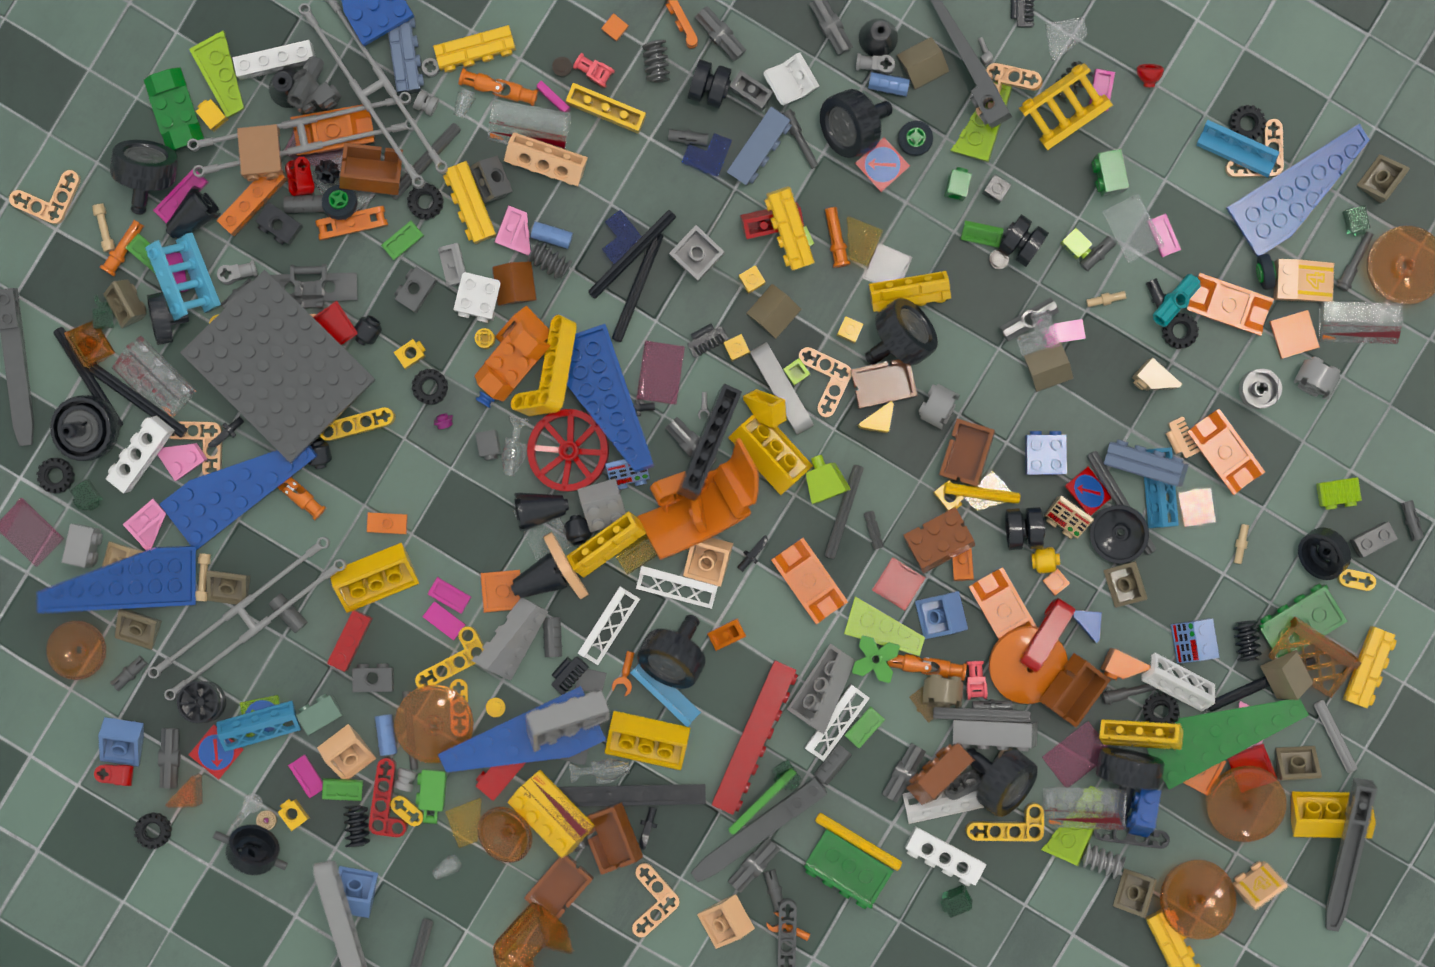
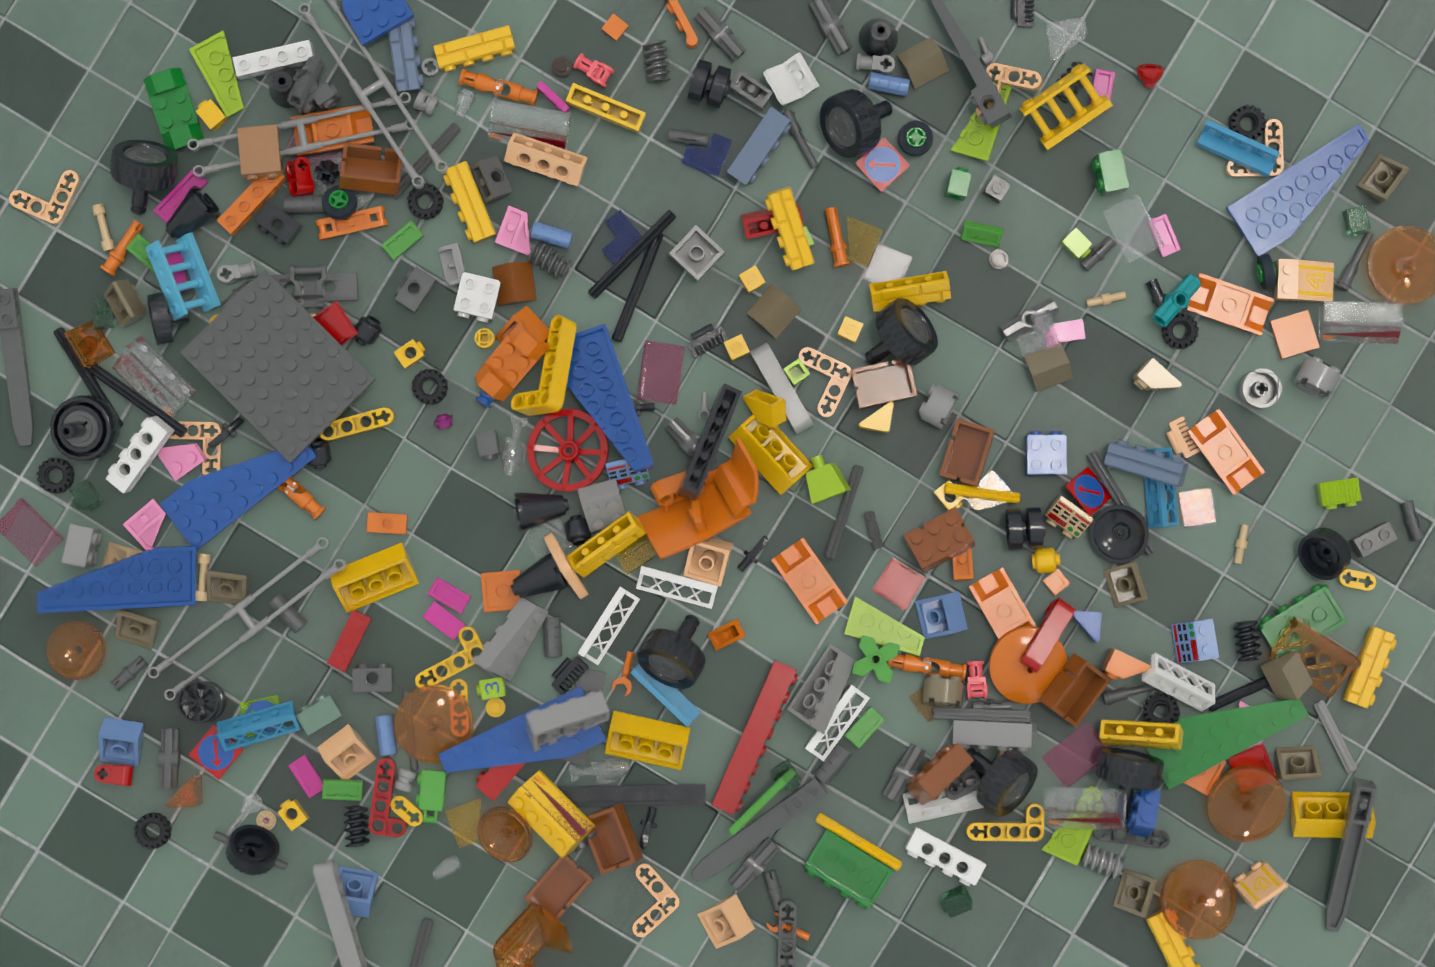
black wheel [998,214,1049,267] -> none
none -> lime brick [476,676,507,700]

